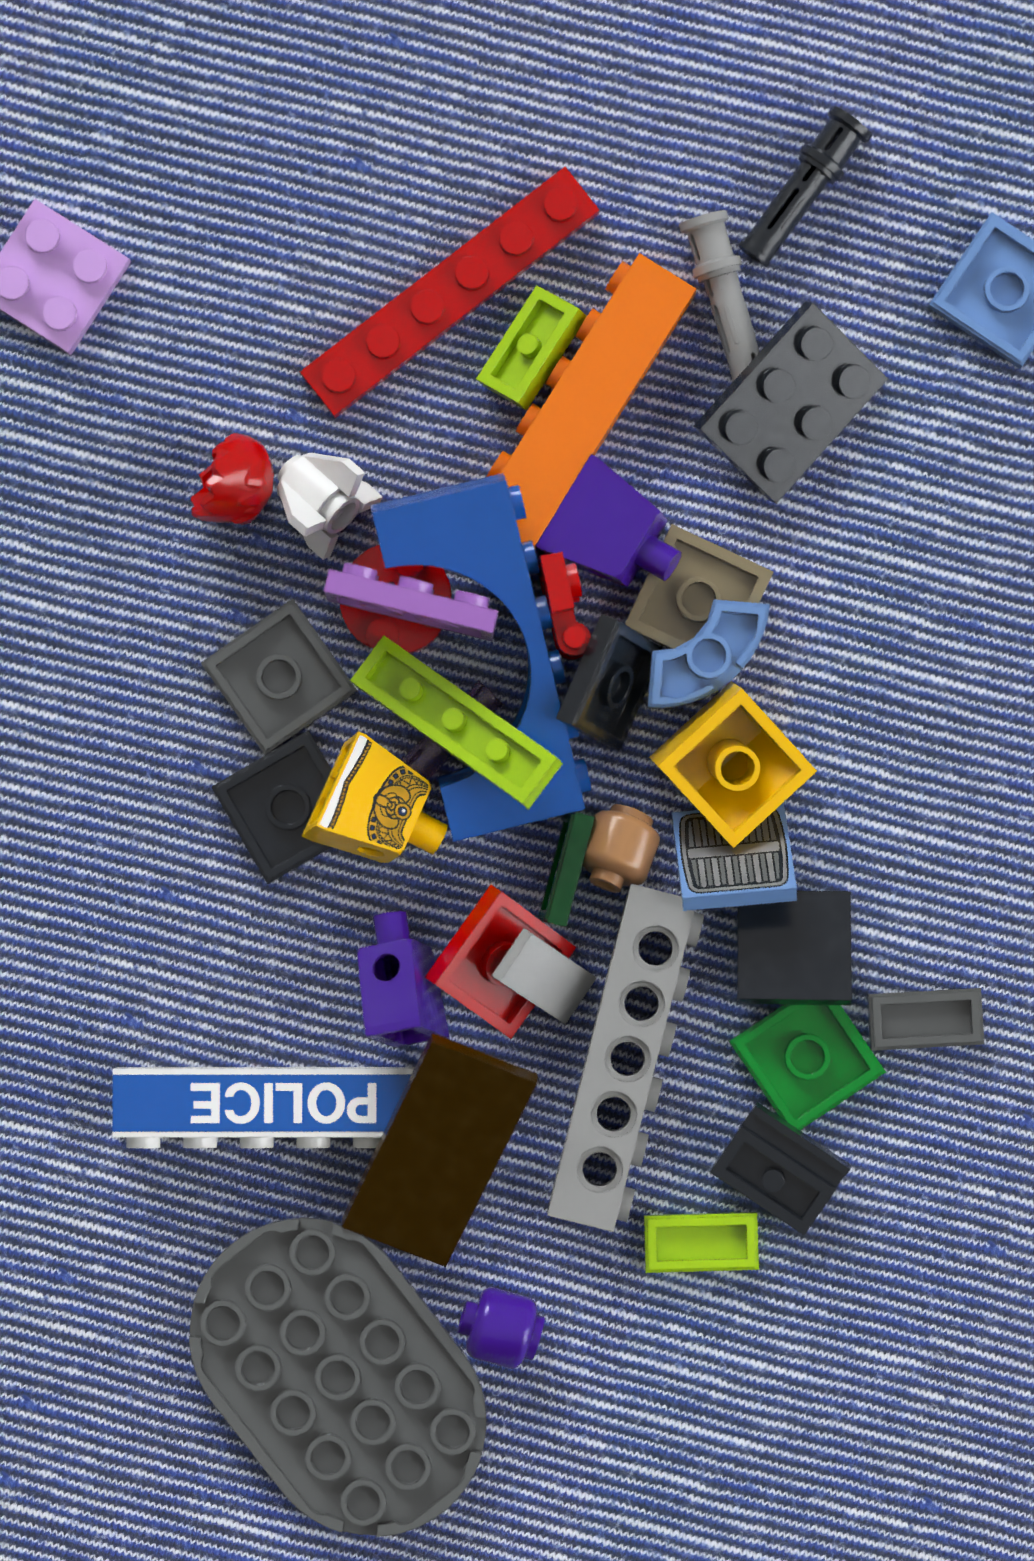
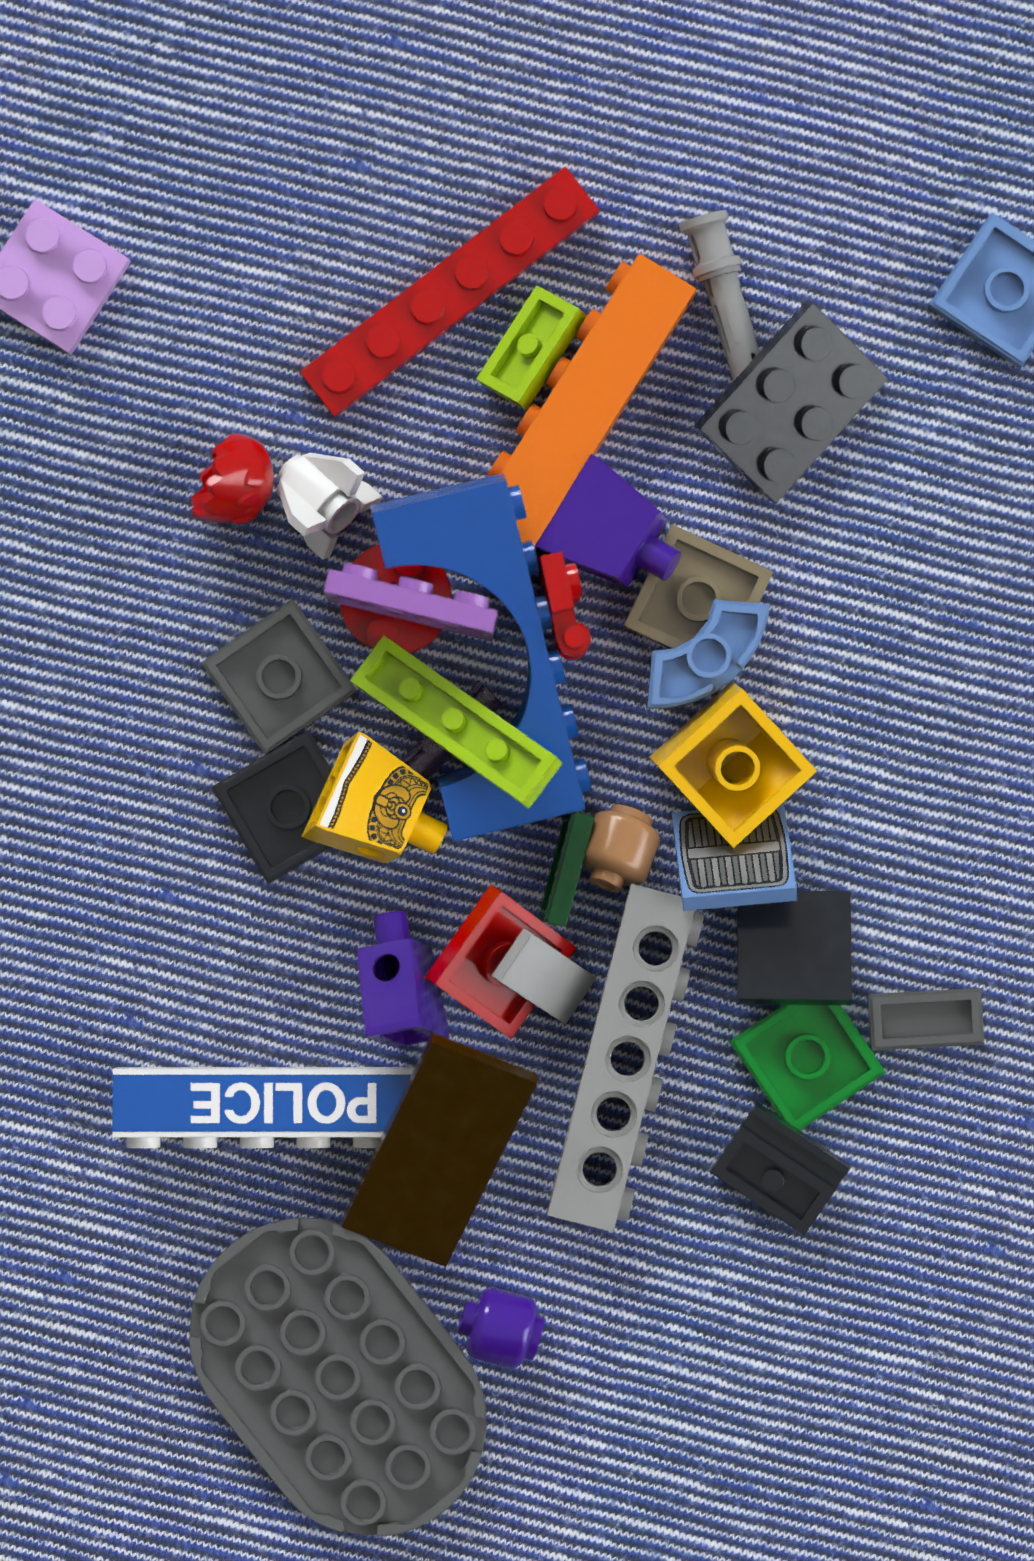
black tile [556,614,663,751] -> none
lime tile [644,1212,759,1273] -> none
black pin [738,106,872,268] -> none

